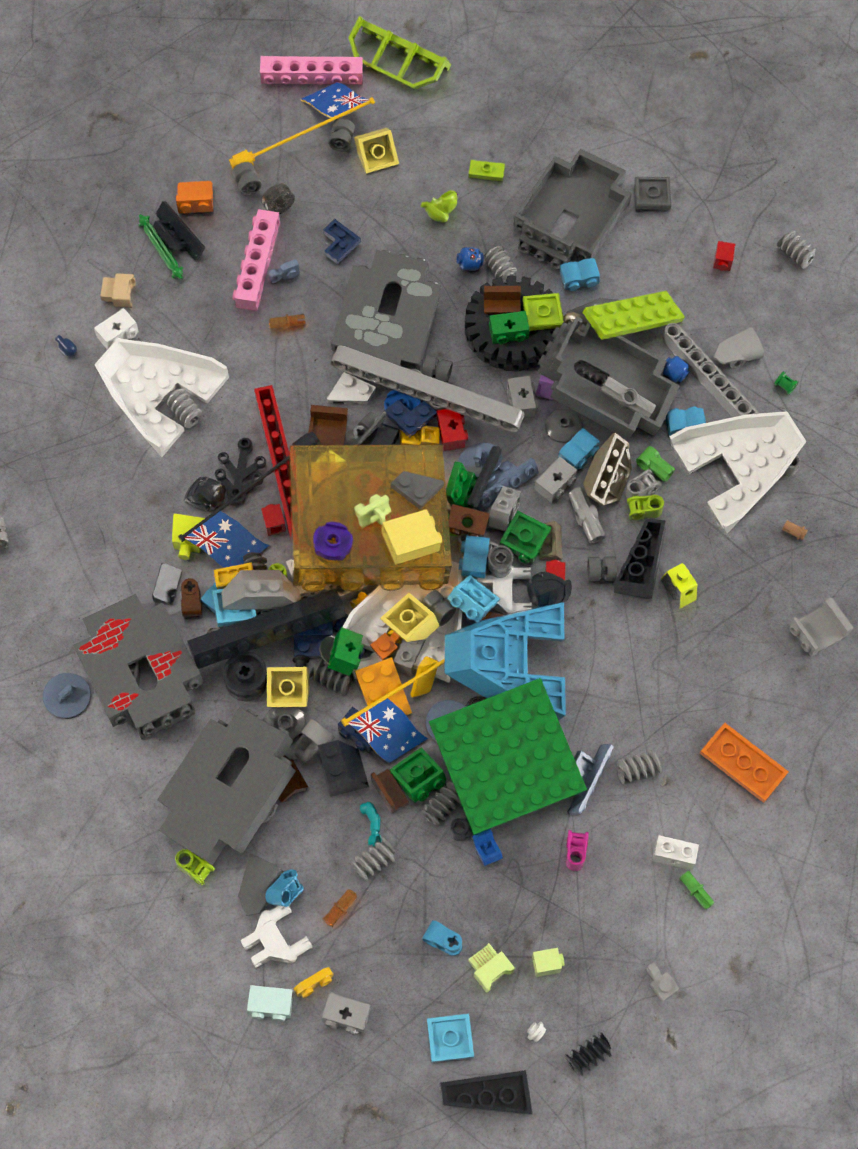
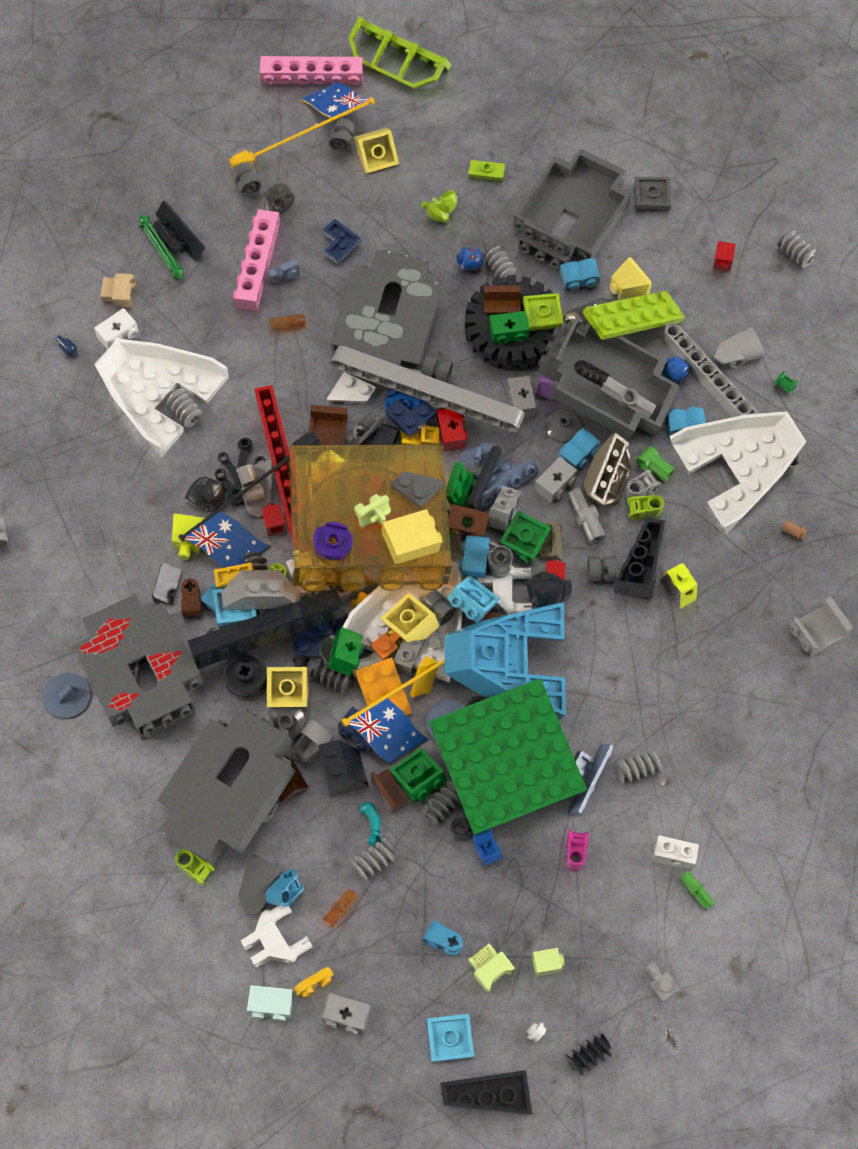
orange bracket [176,181,213,214] -> none
orange plate [700,722,789,803] -> none
none -> light grey panel [236,460,272,518]
none -> light yellow slope [610,257,652,300]

